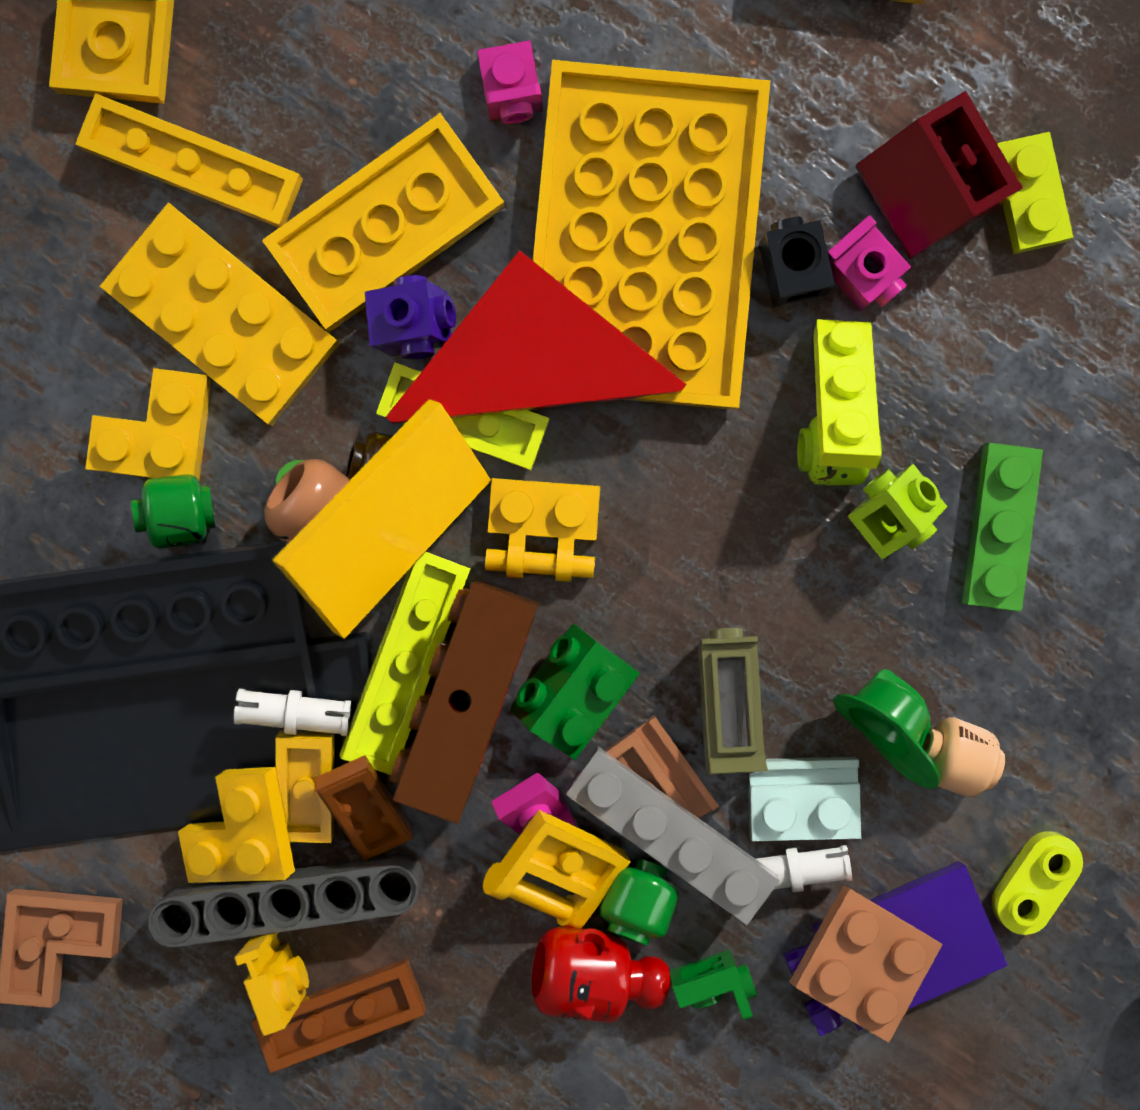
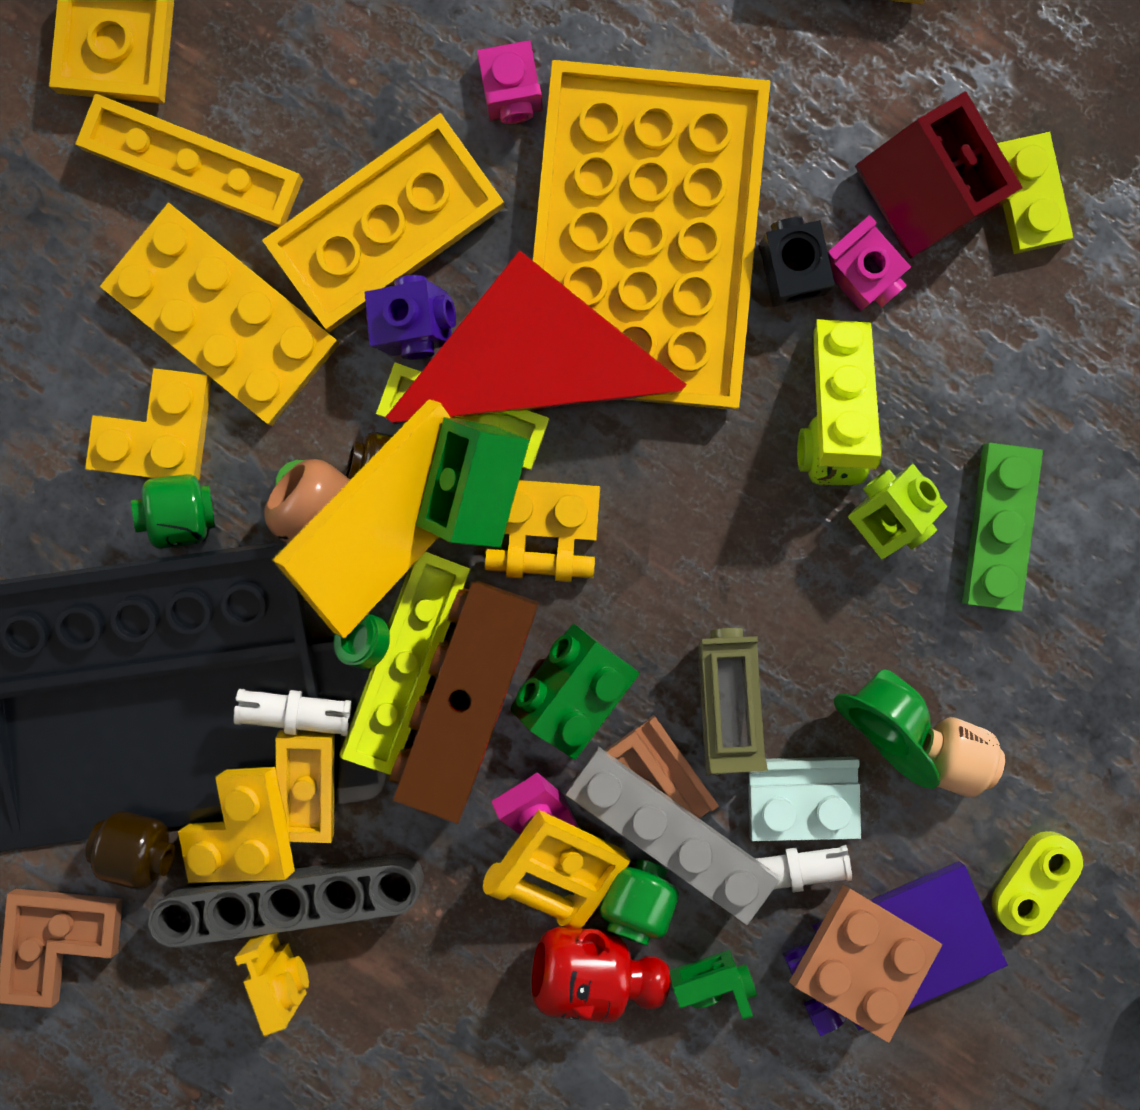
dark orange plate [251,958,427,1073] -> none
dark orange plate [314,755,414,861] -> none
none -> dark brown head [85,811,175,890]
none -> green tile [334,613,390,669]
none -> green brick [416,417,530,547]

